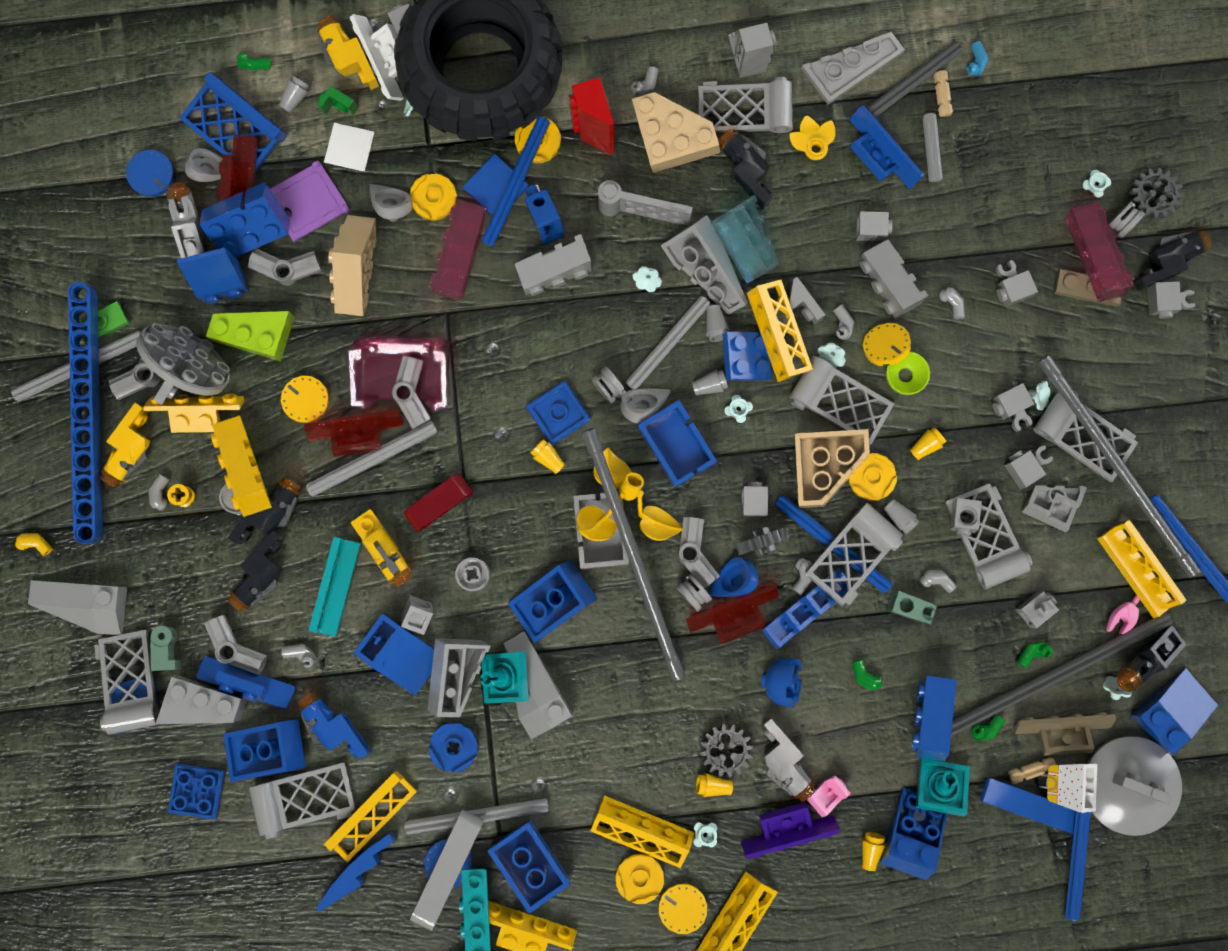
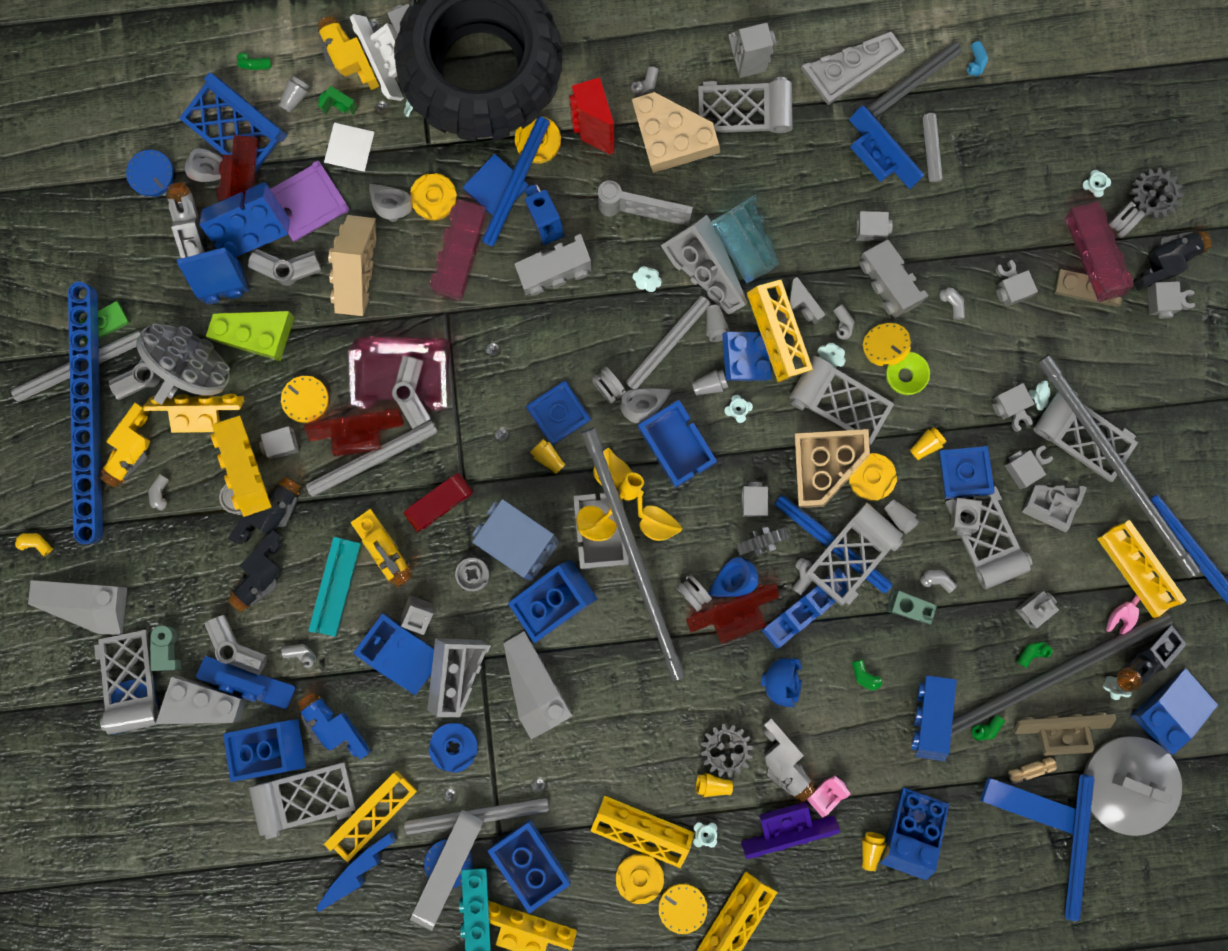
yellow bush [167,484,196,507] -> none
blue tile [167,763,226,820] -> none
teal plate [481,652,529,703] -> none
light grey piece [678,517,720,588] -> none
black plate [718,129,772,210] -> none
yellow plate [789,116,835,161] -> none
teal plate [916,758,970,817] -> none
tan axle [934,70,953,117] -> none
white torso [1038,763,1097,813] -> none
none -> light grey brick [259,426,300,460]
none -> sand blue brick [472,499,560,581]
none -> blue plate [938,446,995,499]

